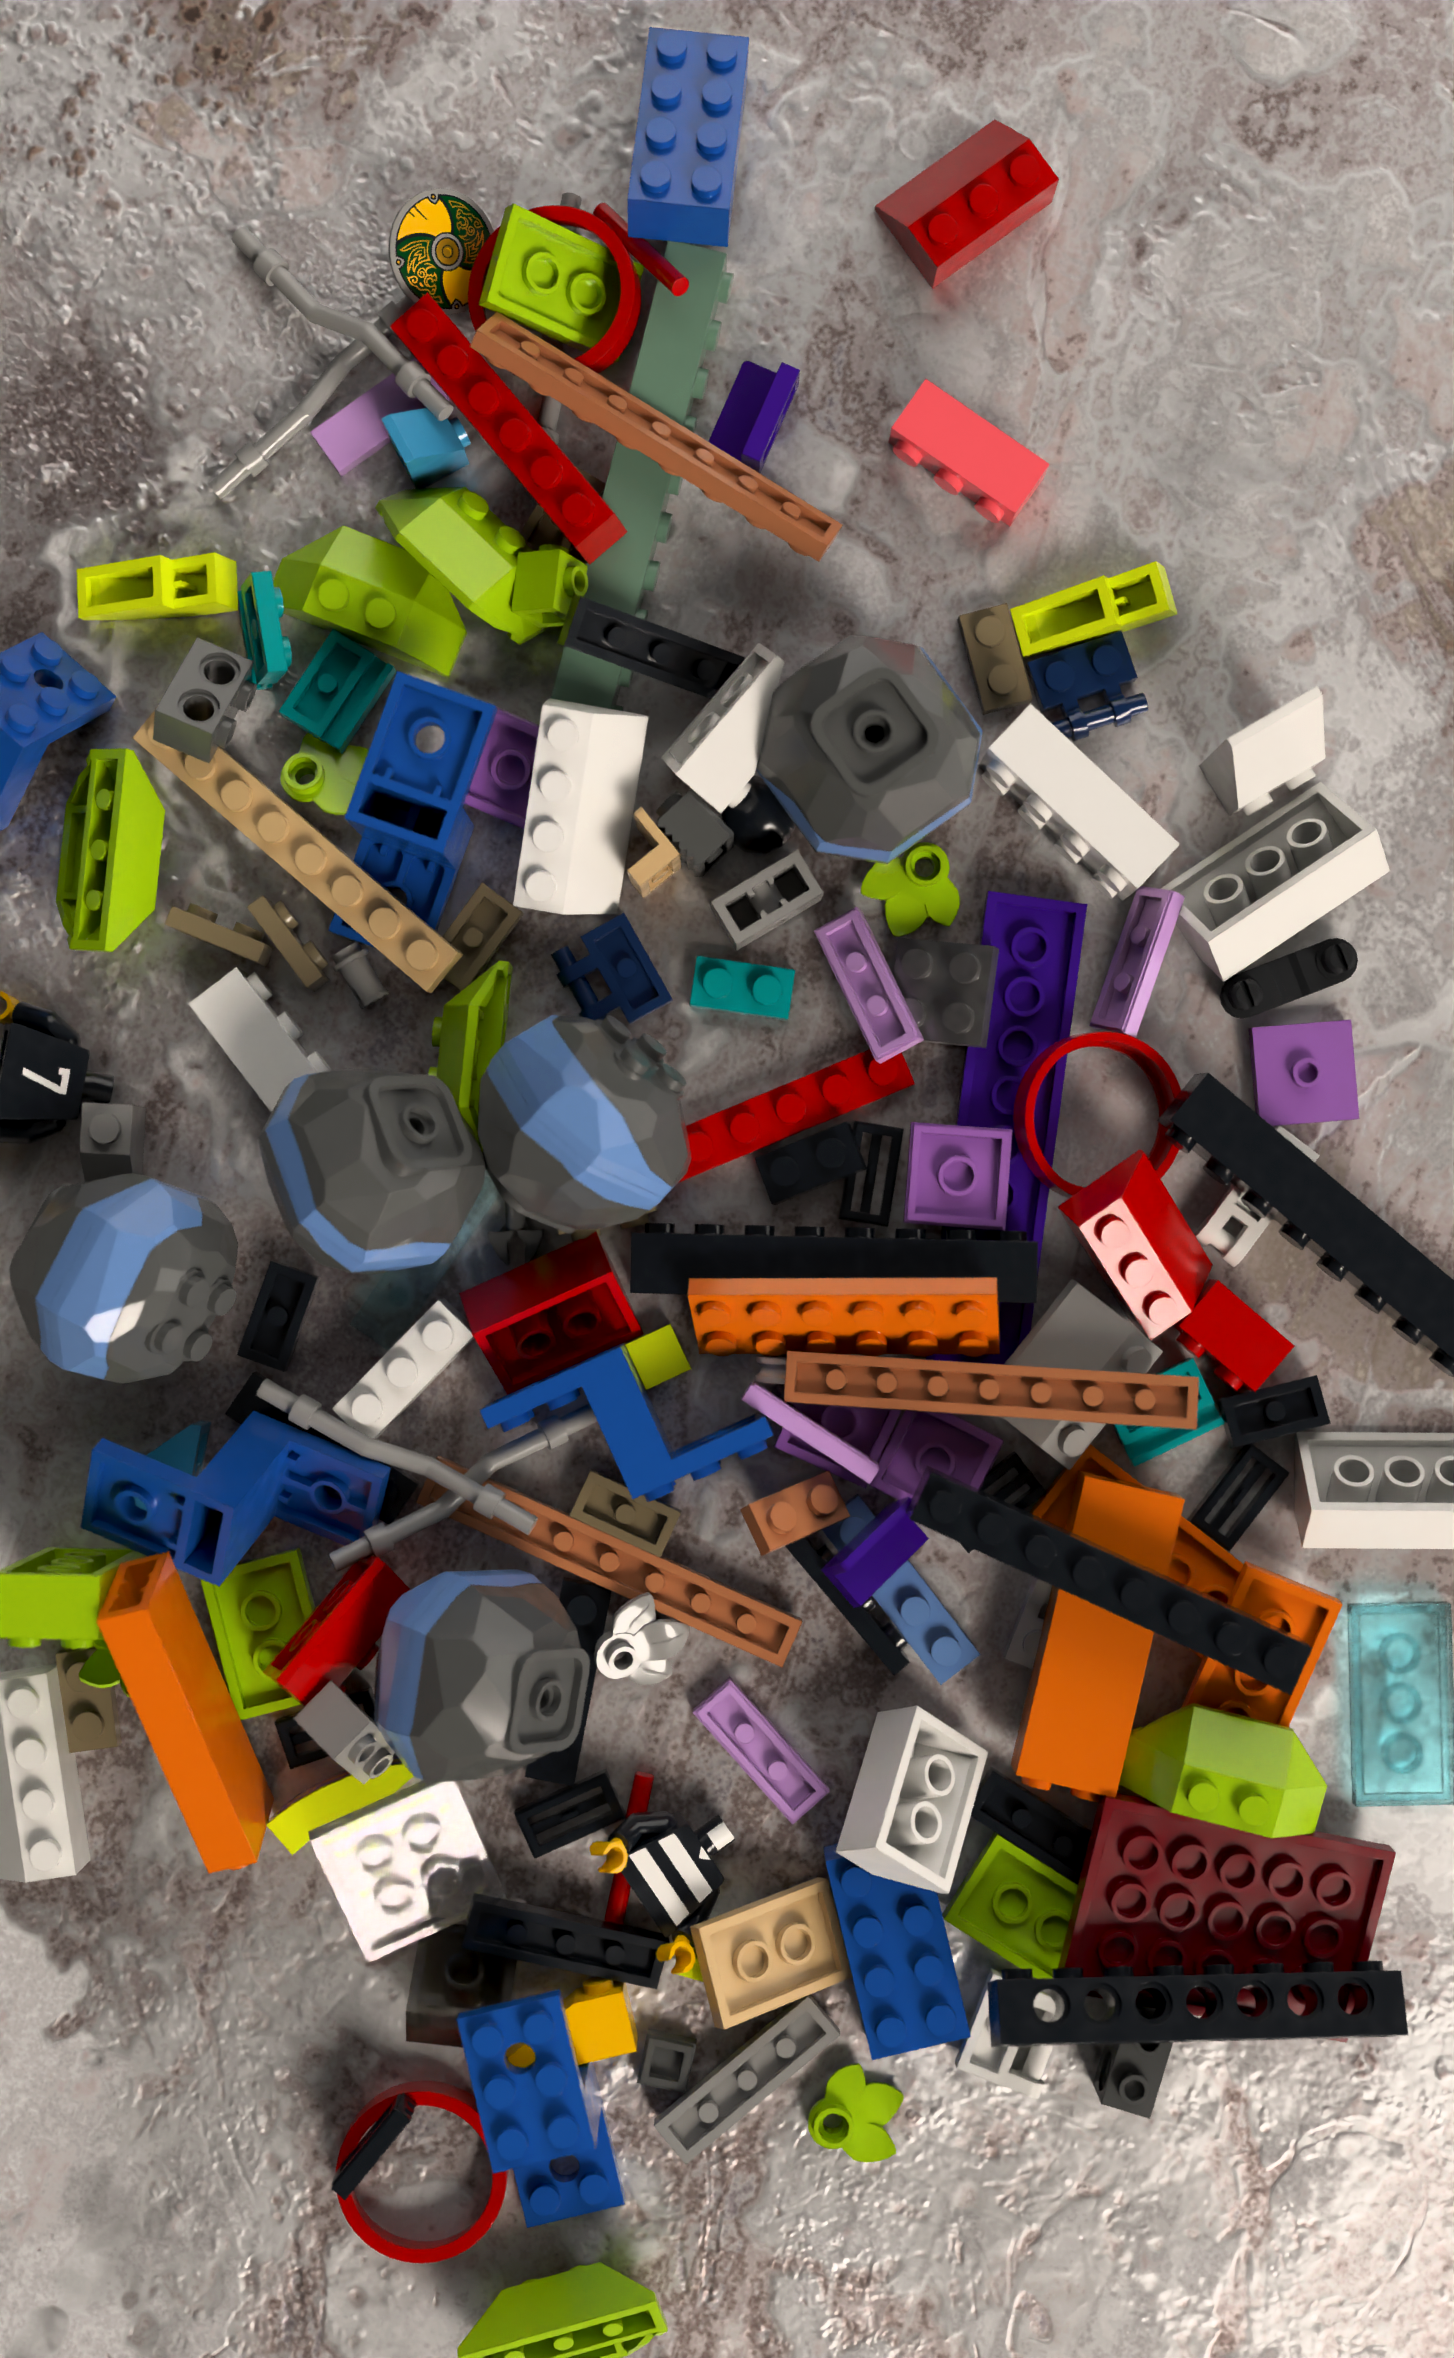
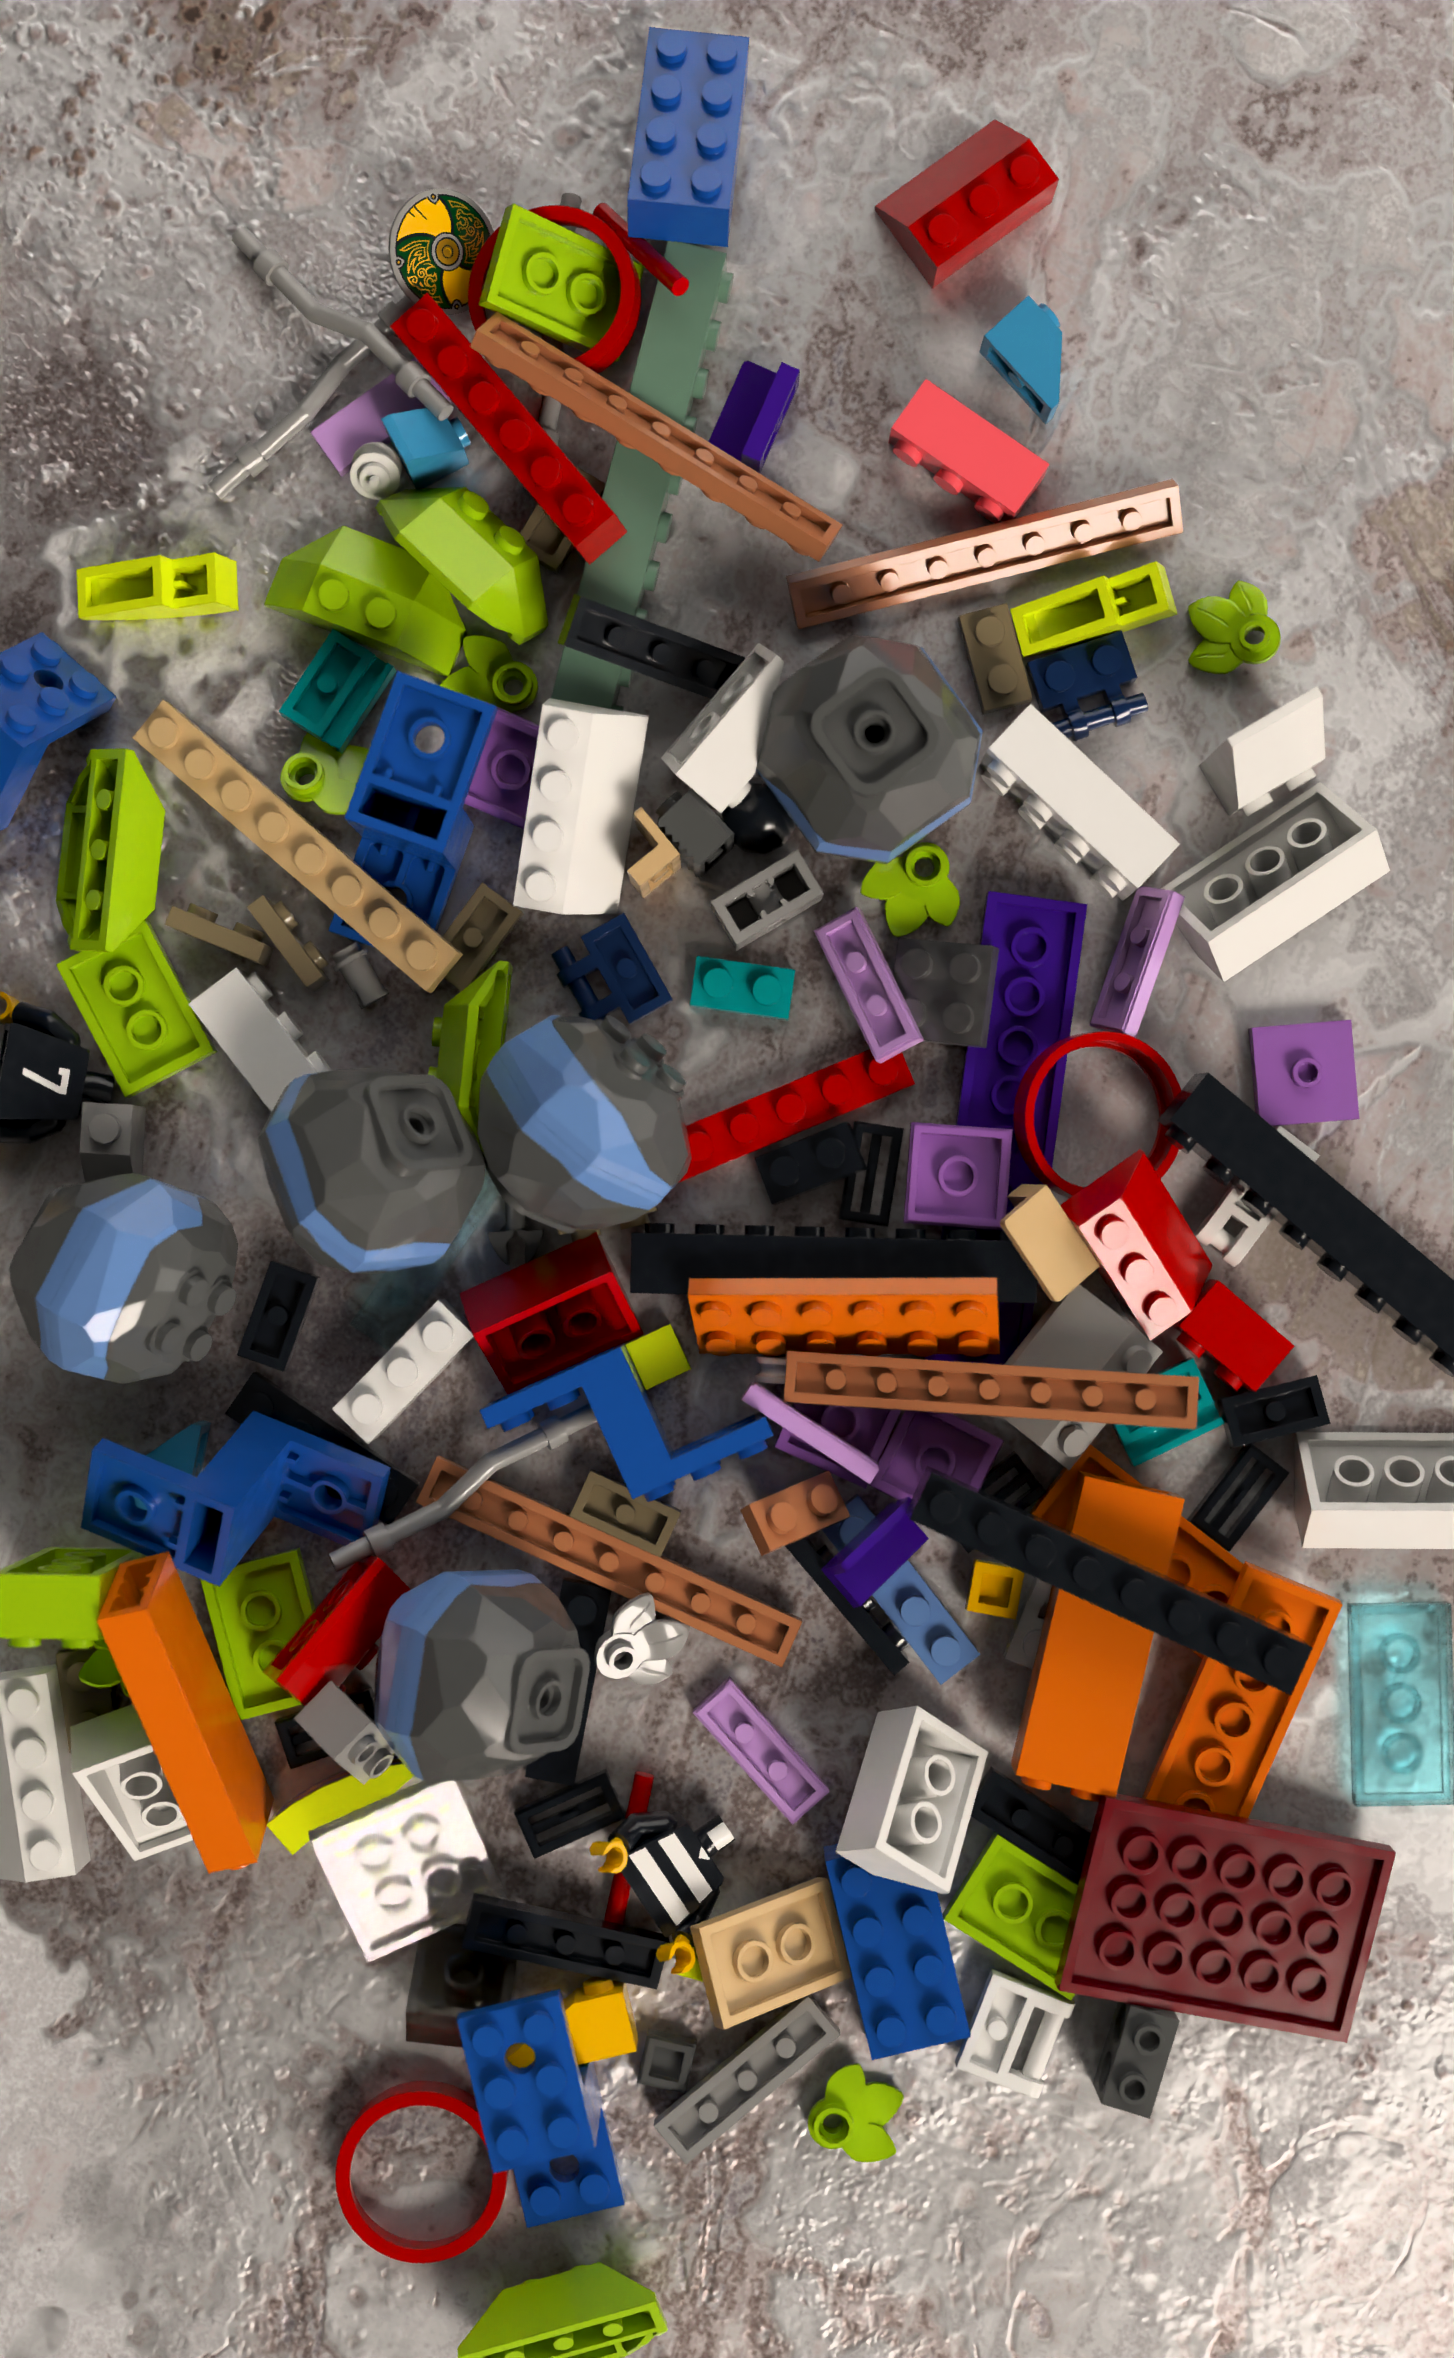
dark grey brick [153,637,257,763] -> none
teal plate [238,571,292,690] -> none
light grey bar [257,1379,538,1535] -> none
black tile [331,2092,417,2200] -> none
lime brick [511,544,588,628] -> none
black brick [987,1961,1408,2047] -> none
lime wedge [1119,1703,1327,1838] -> none
black piece [1220,938,1358,1019] -> none
none -> lime plate [56,919,217,1098]
none -> white slope [70,1704,193,1861]
none -> white wheel [350,442,402,500]
none -> lime plate [439,635,538,714]
none -> nougat plate [786,479,1183,629]
none -> yellow plate [965,1559,1024,1620]
none -> dark azure slope [979,295,1062,424]
none -> tan panel [1000,1184,1100,1302]
none -> lime plate [1188,580,1281,674]

